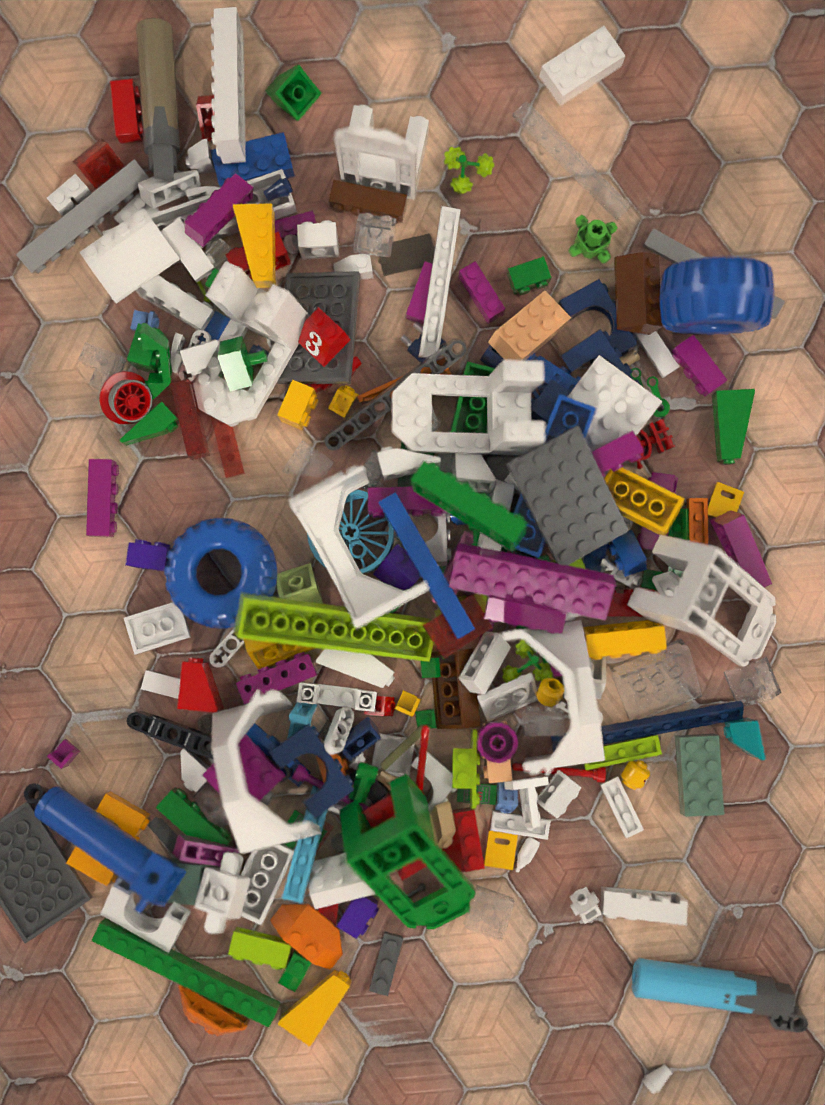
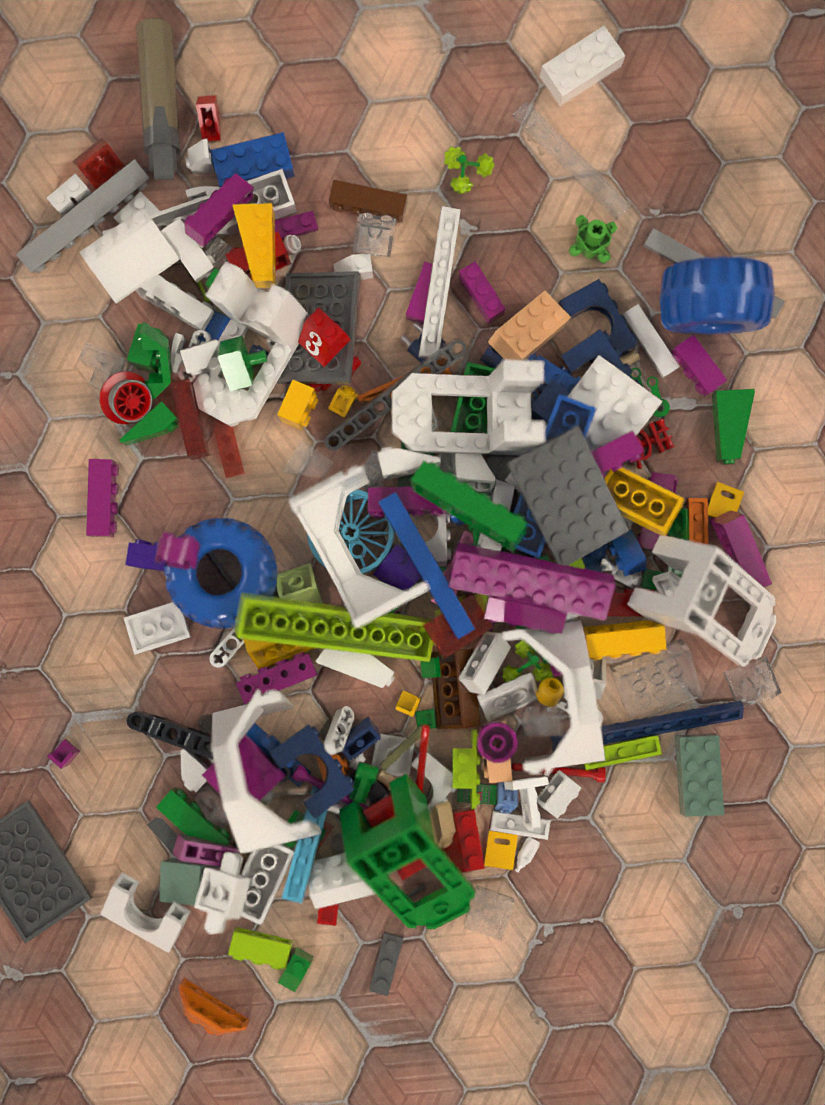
blue piece [24,783,187,913] -> none
light orange arch [66,791,150,886] -> none
green brick [91,918,280,1028] -> none
red brick [110,79,143,143] -> none
medium blue bracket [131,310,159,331] -> none
white slope [138,170,201,209] -> none
white tile [141,670,180,699] -> none
red slope [177,657,223,713] -> none
white brick [211,7,246,164] -> none
dark blue cone [263,177,293,202] -> none
green slope [265,64,322,121] -> none
orange wedge [270,903,343,970] -> none
yellow slope [278,970,351,1047] -> none
medium azure bracket [287,702,317,739] -> none
white brick [297,220,339,259] -> none
white slope [297,683,377,712] -> none
white bracket [334,105,429,200] -> none
dark purple brick [337,895,379,939] -> none
red bracket [364,696,396,716] -> none
clear smoke piece [376,233,435,276] -> none
green brick [507,256,551,295] -> none
white brick [569,887,602,924] -> none
white plate [600,776,644,839] -> none
white wedge [600,887,688,926] -> none
reddish brown slope [614,252,662,335] -> none
yellow head [621,759,650,790] -> none
medium azure piece [632,958,808,1033] -> none
white cone [642,1064,672,1095] -> none
teal slope [723,718,766,761] -> none
none -> magenta brick [155,532,200,569]

